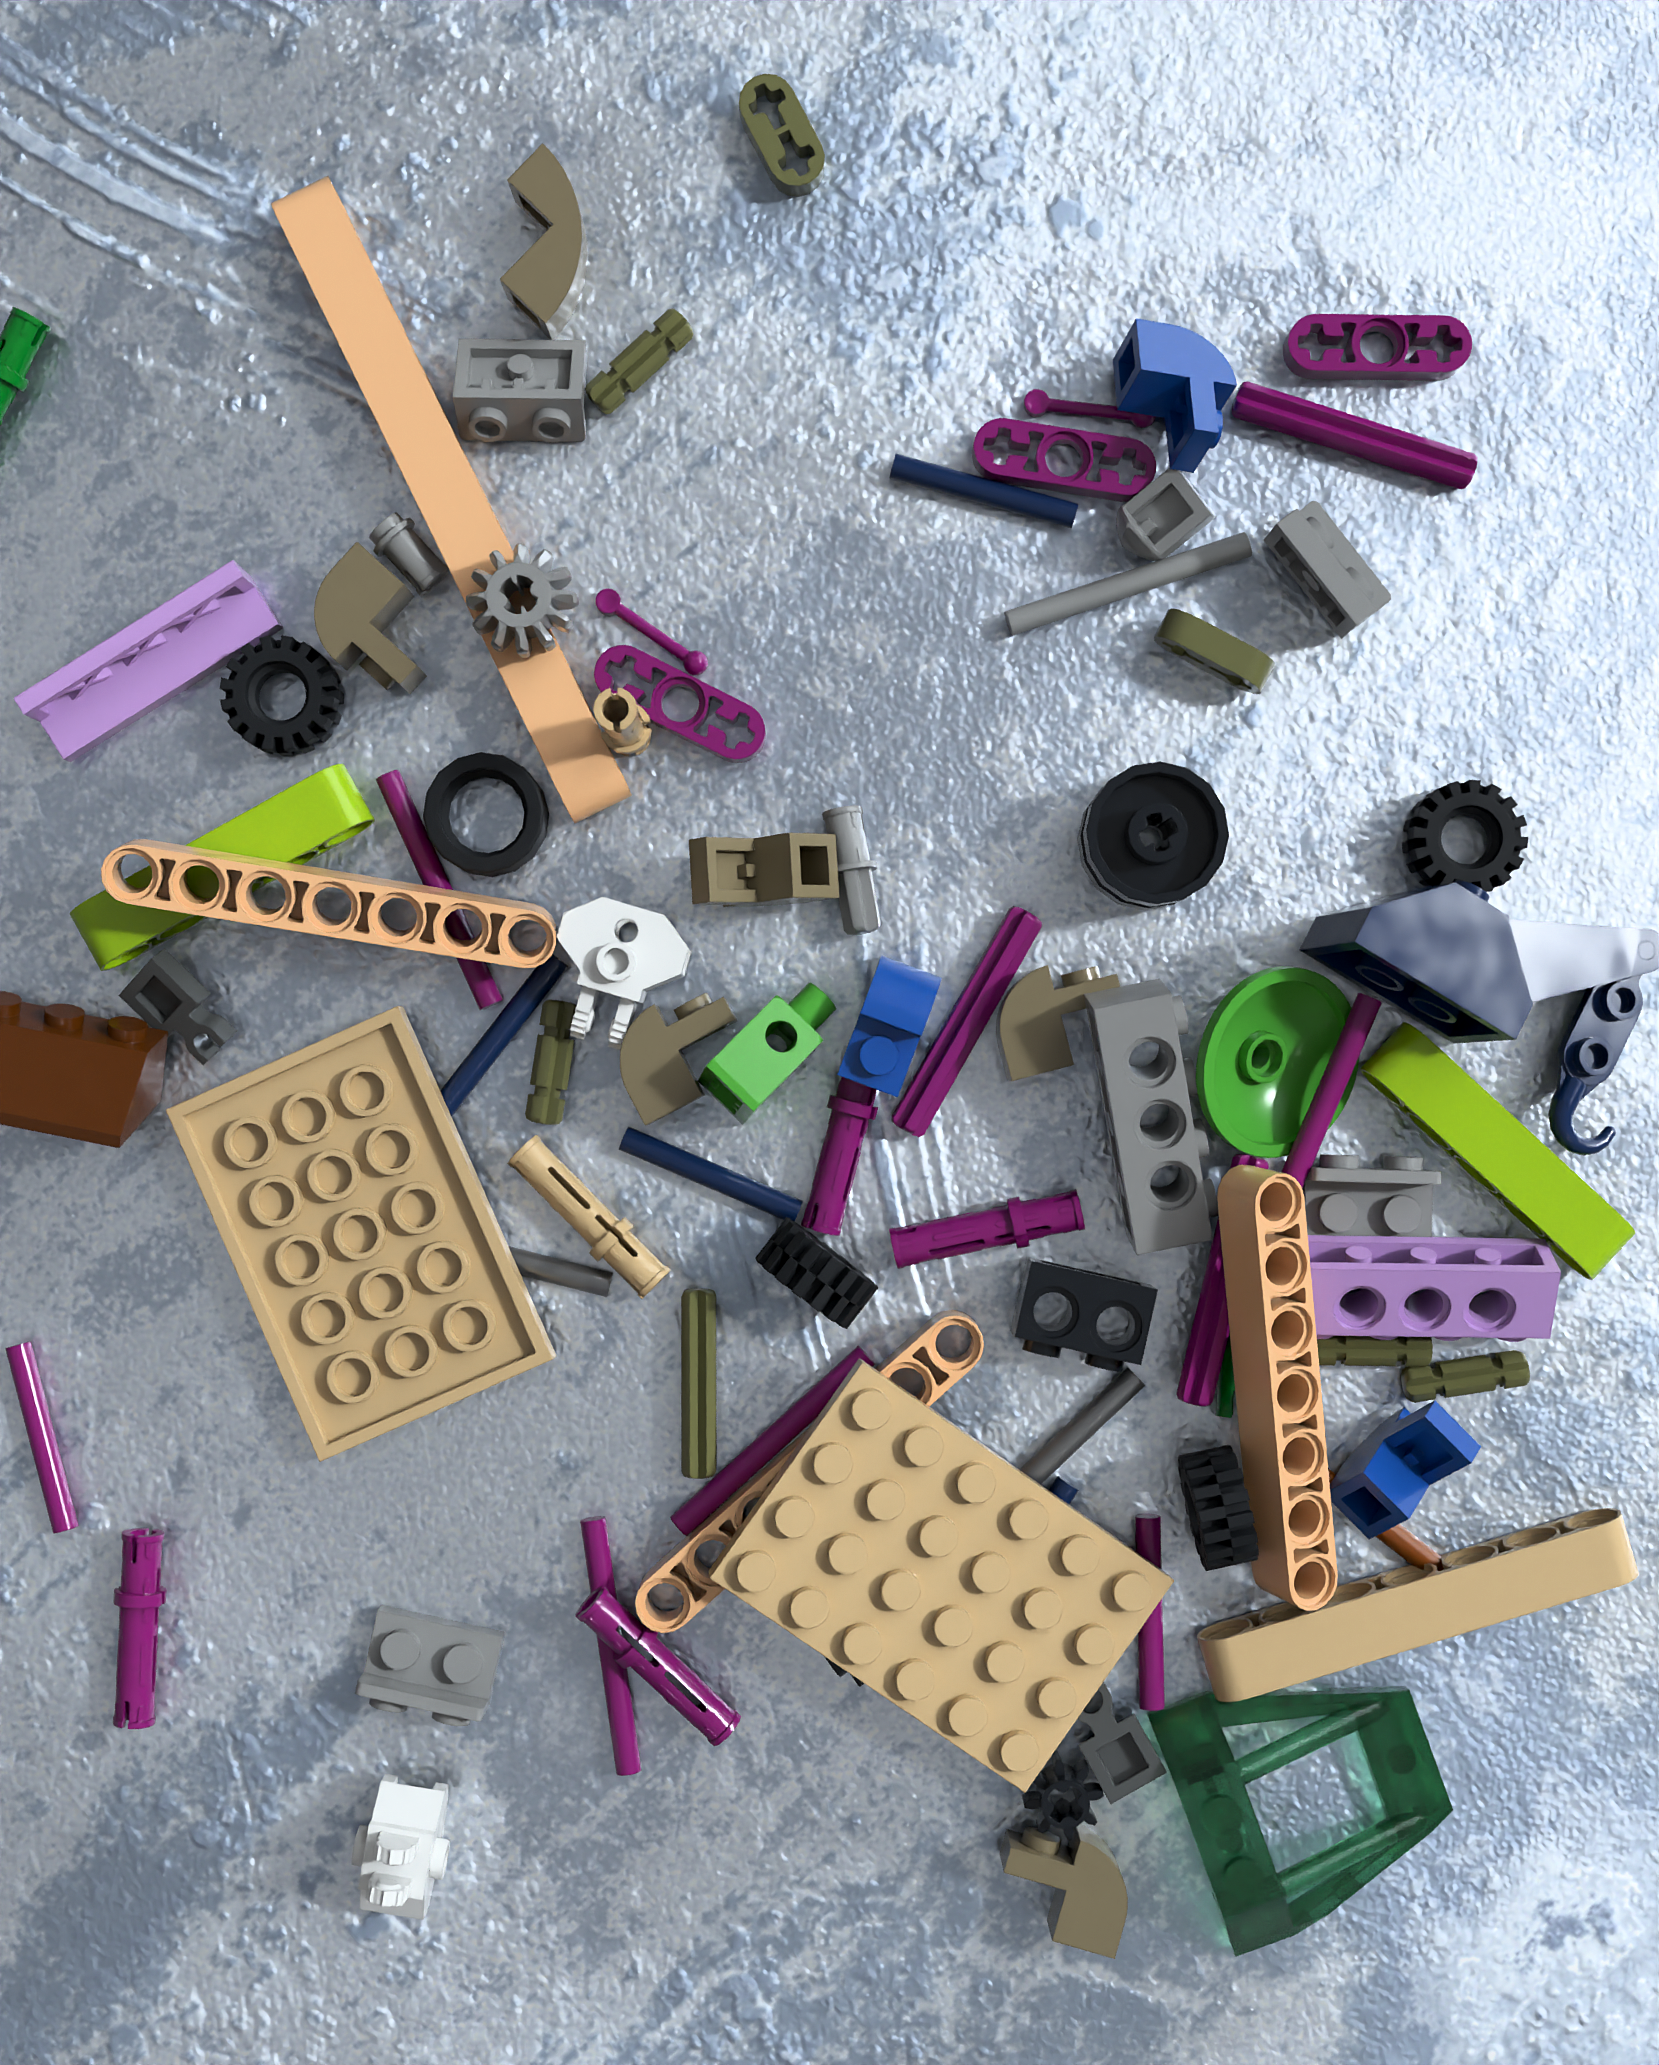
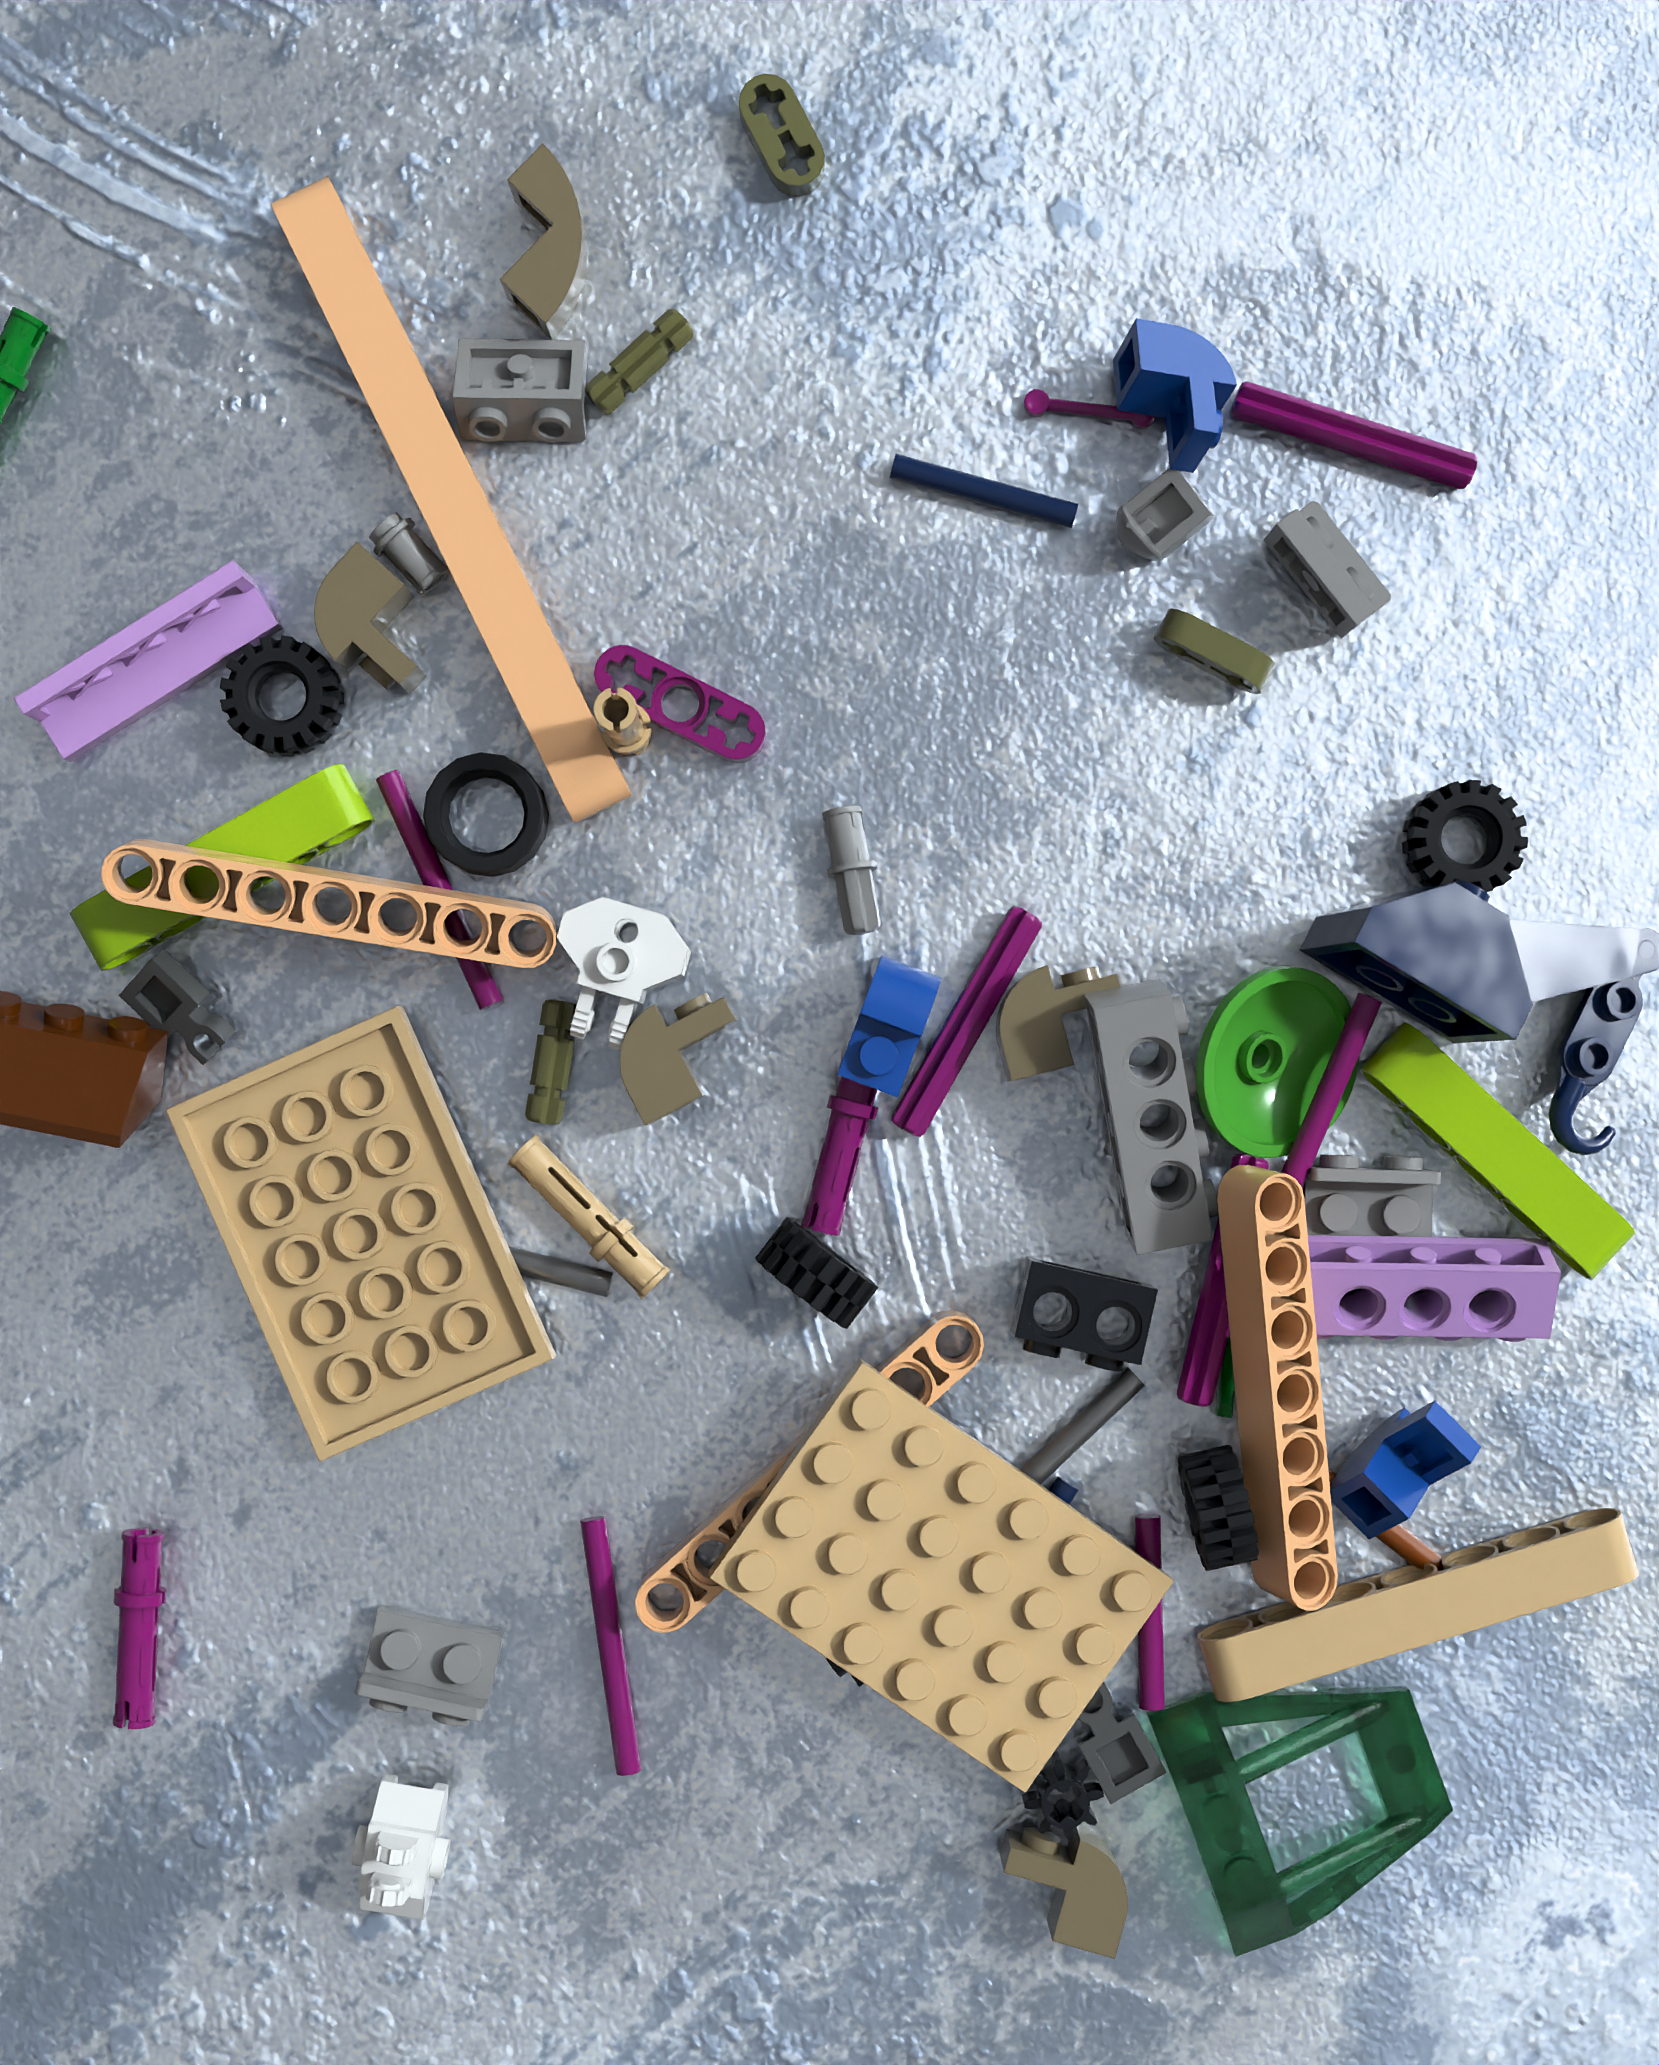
magenta bar [5,1341,79,1533] -> none
dark blue bar [440,954,569,1116] -> none
light grey gear [466,544,579,658] -> none
magenta pin [575,1586,741,1746] -> none
magenta hinge [595,589,708,675] -> none
dark blue bar [619,1126,803,1221] -> none
magenta bar [670,1345,875,1536] -> none
olive axle [681,1288,716,1479] -> none
dark tan brick [689,833,839,907] -> none
torso [698,983,836,1125] -> none
magenta pin [889,1189,1085,1269] -> none
magenta beam [972,418,1156,502] -> none
light grey bar [1004,532,1252,636] -> none
black wheel [1077,761,1229,910] -> none
magenta beam [1283,314,1472,381] -> none
olive axle [1317,1335,1433,1367] -> none
olive axle [1401,1350,1530,1403] -> none

